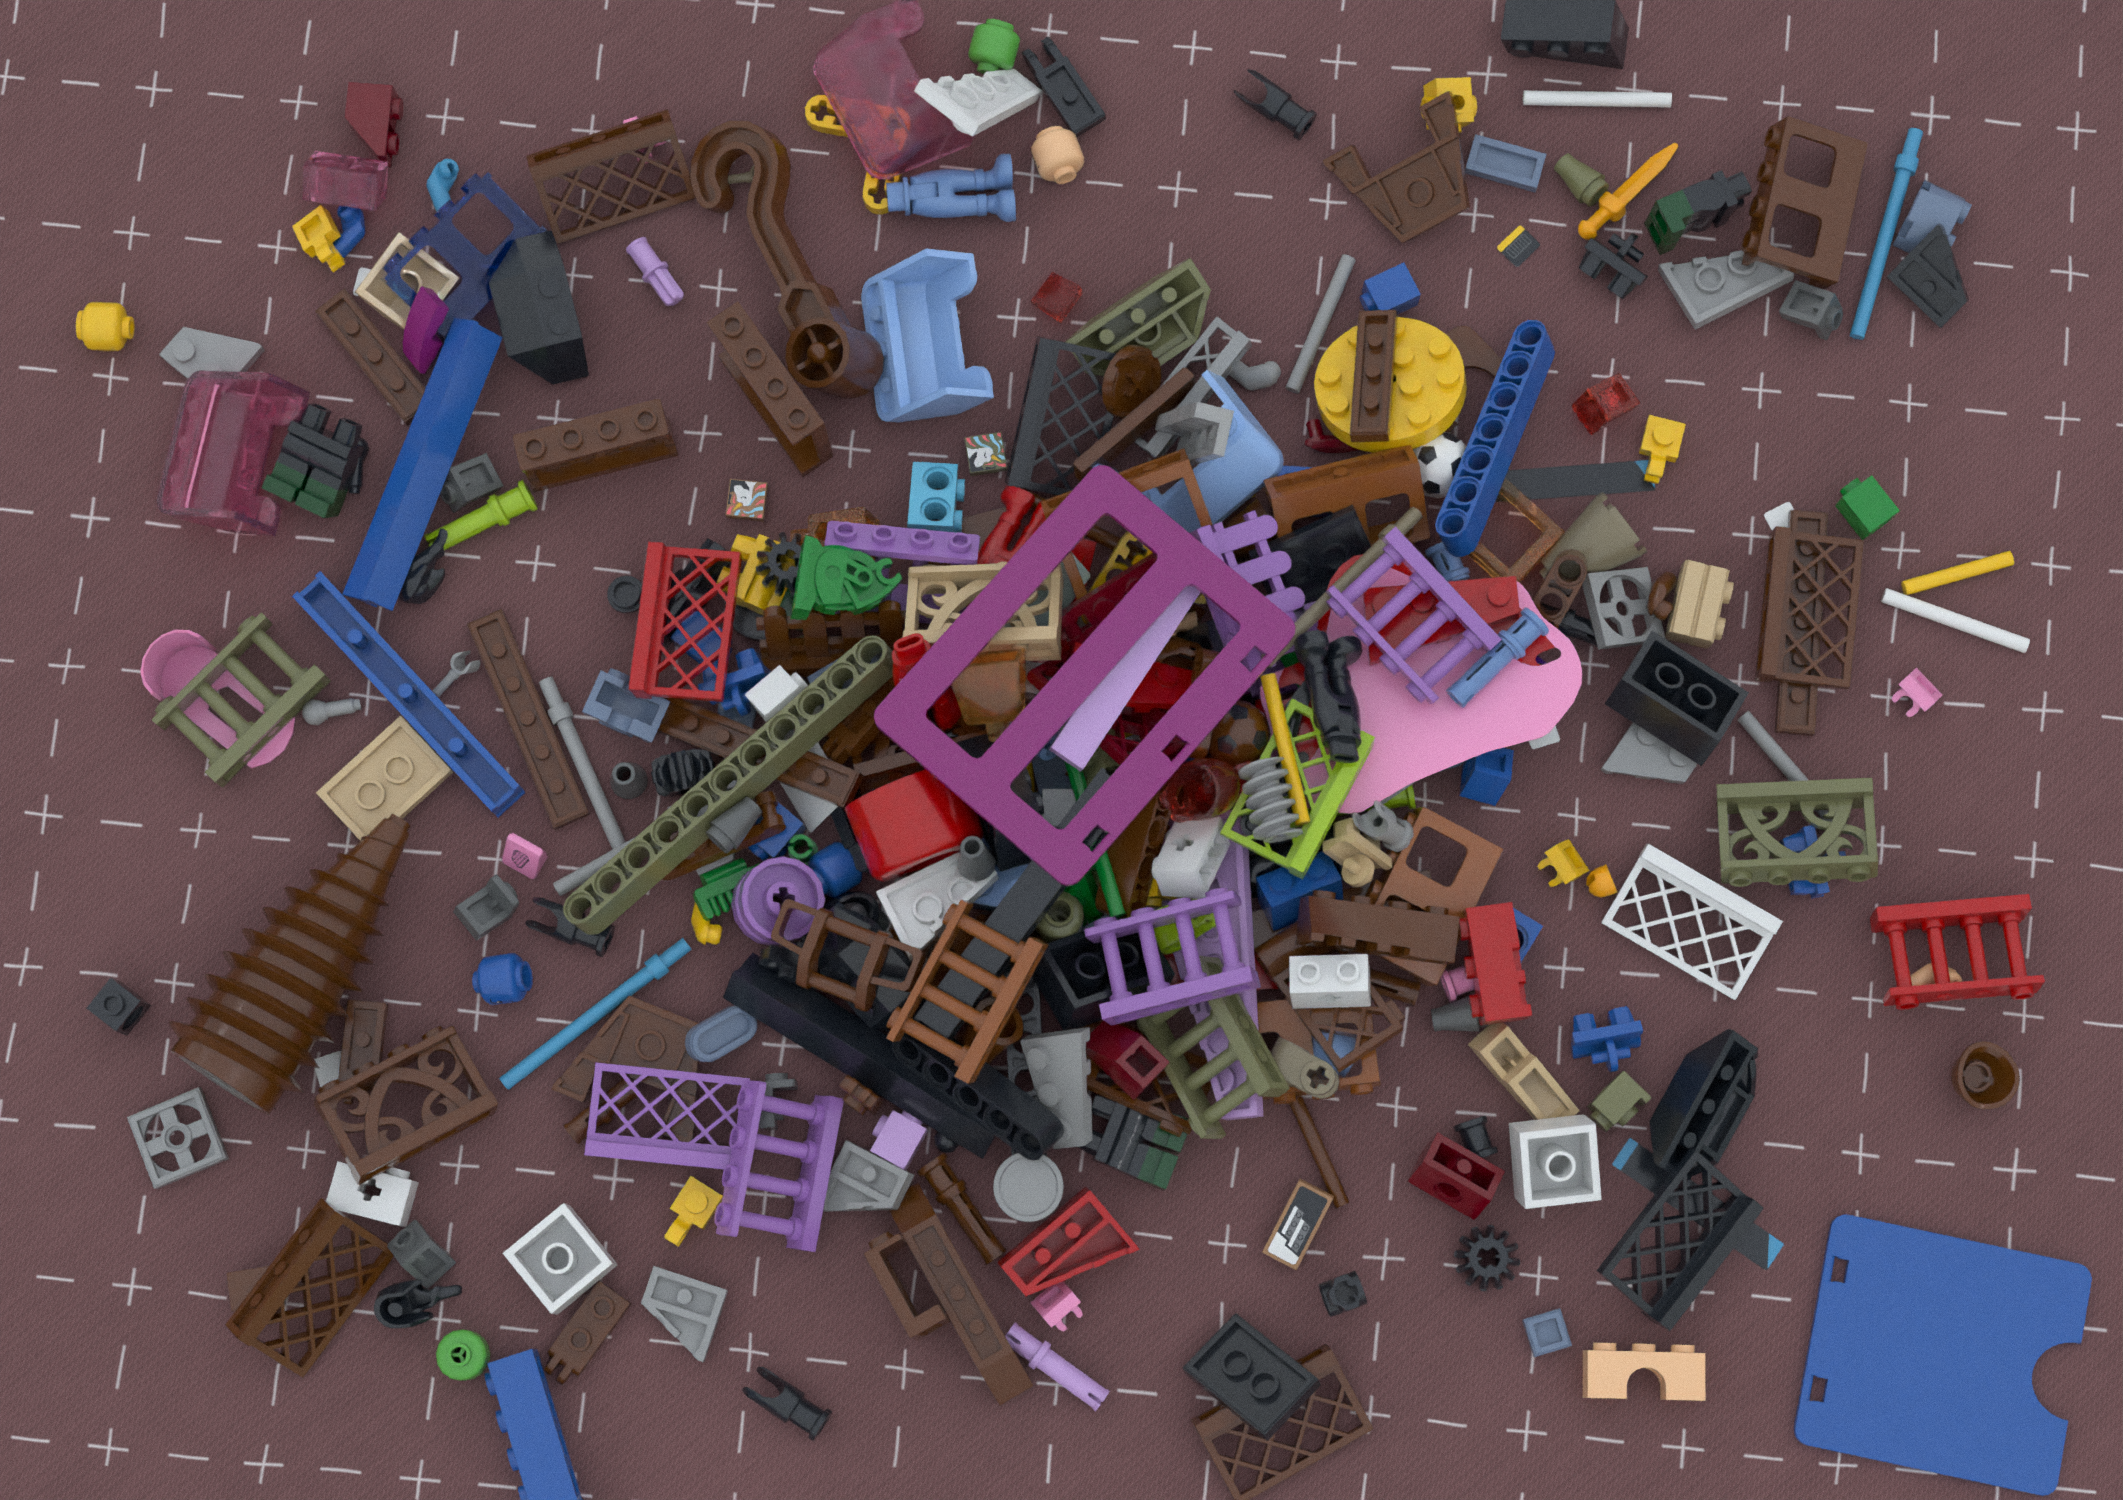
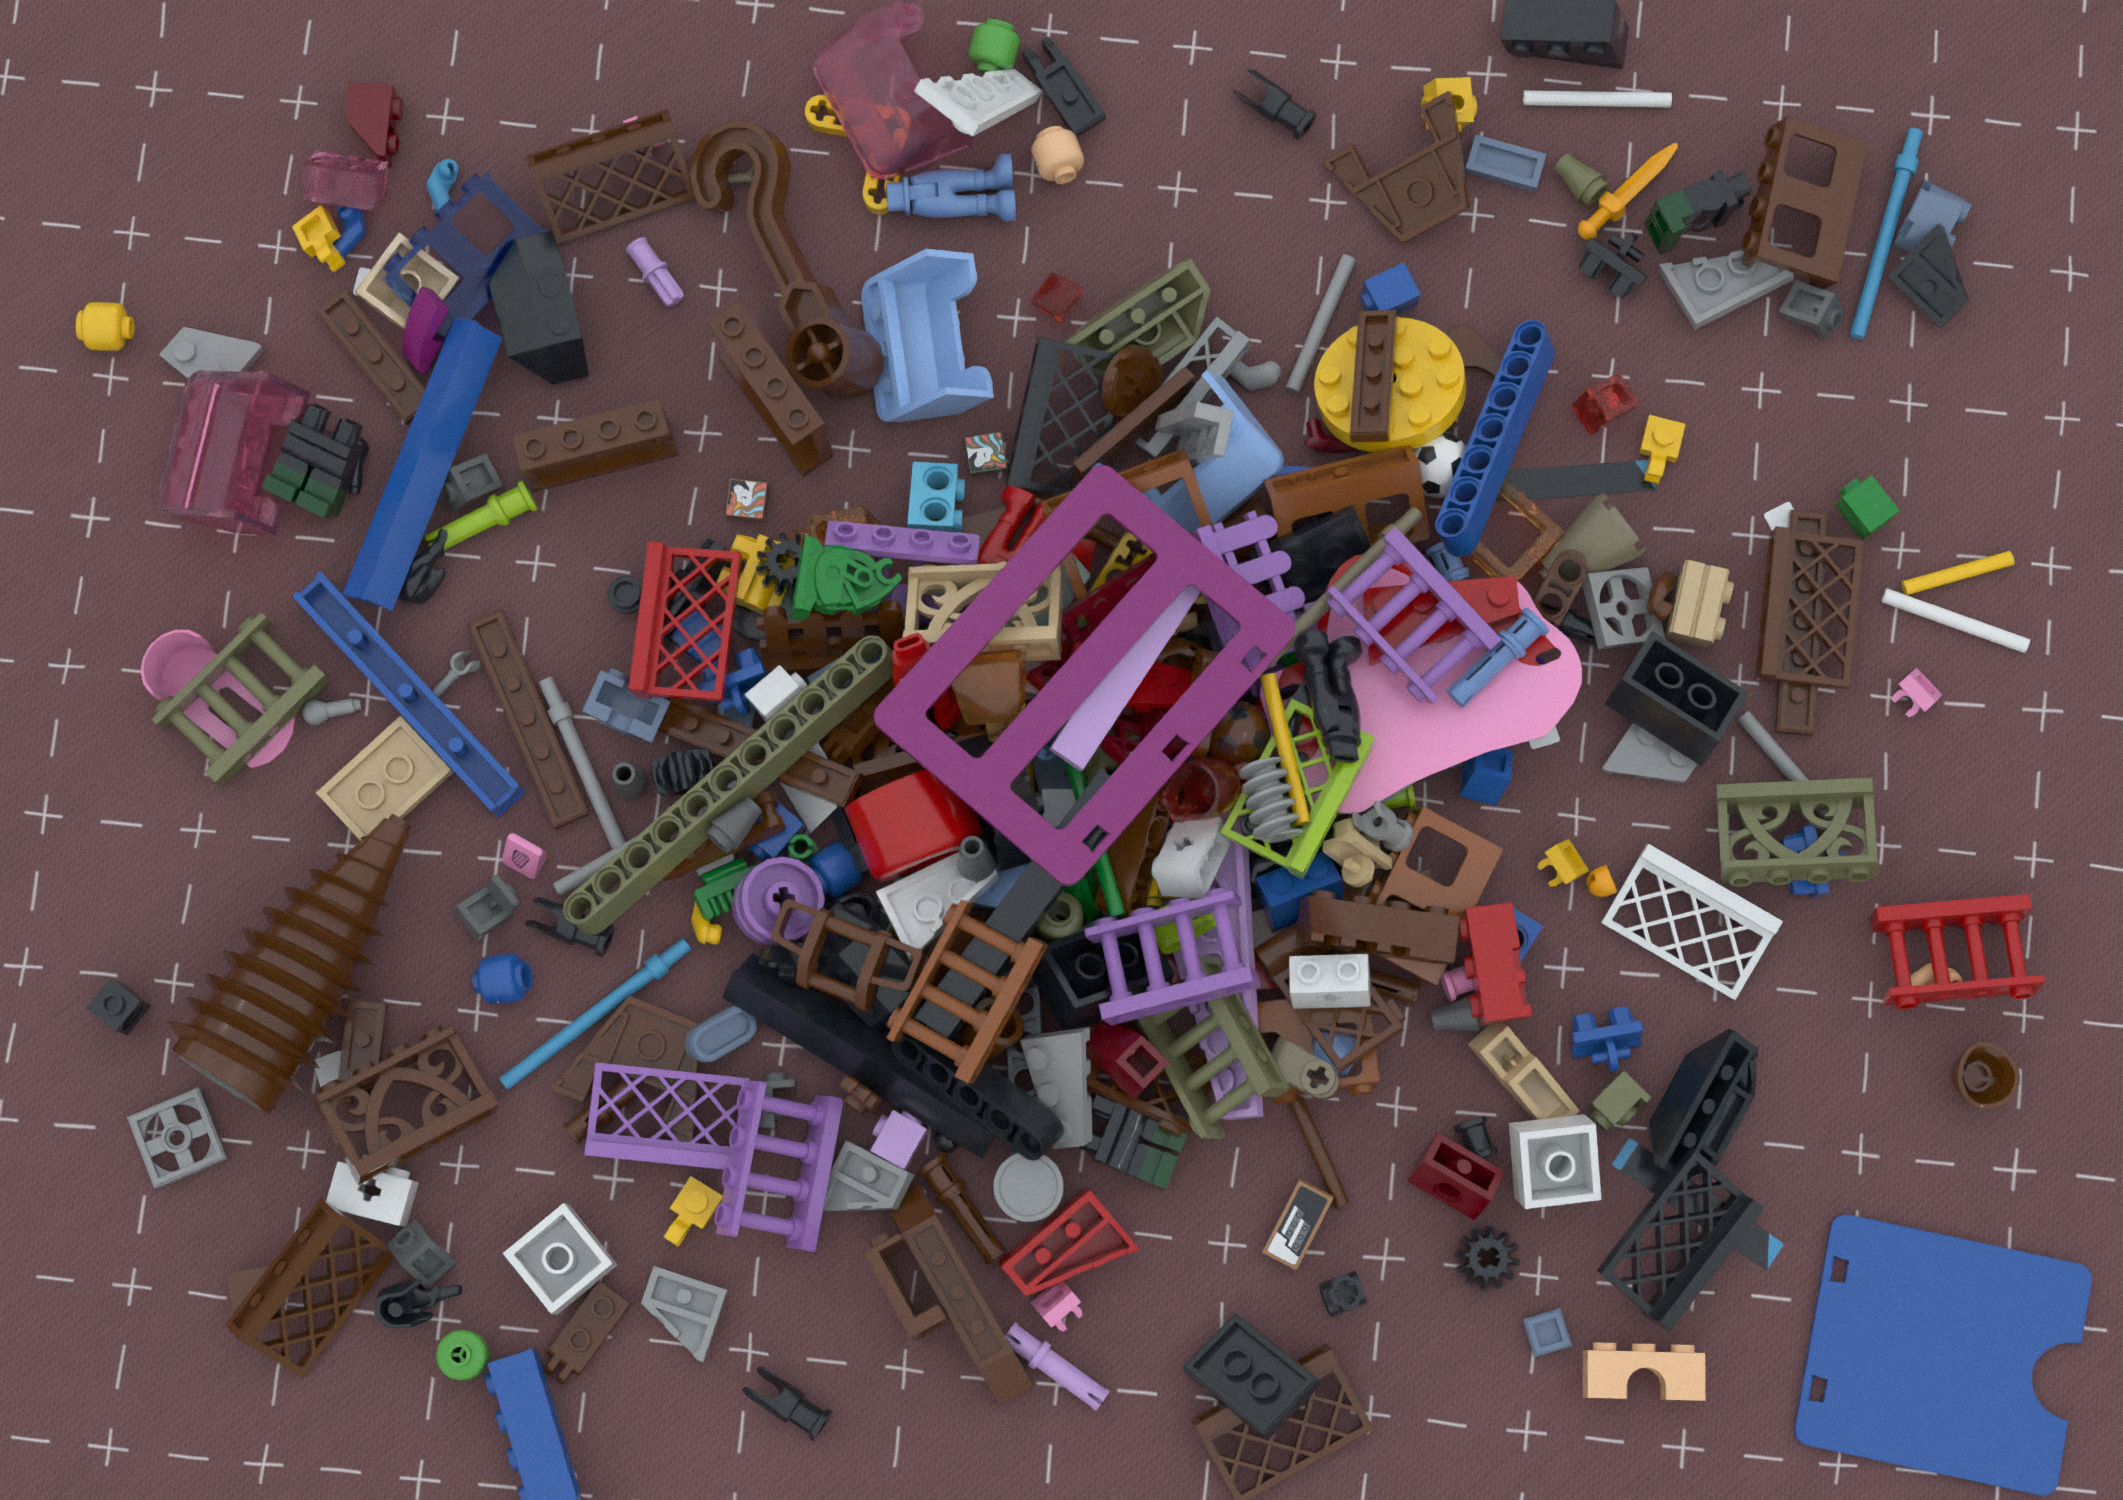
black sticker [1497,226,1540,267] -> none

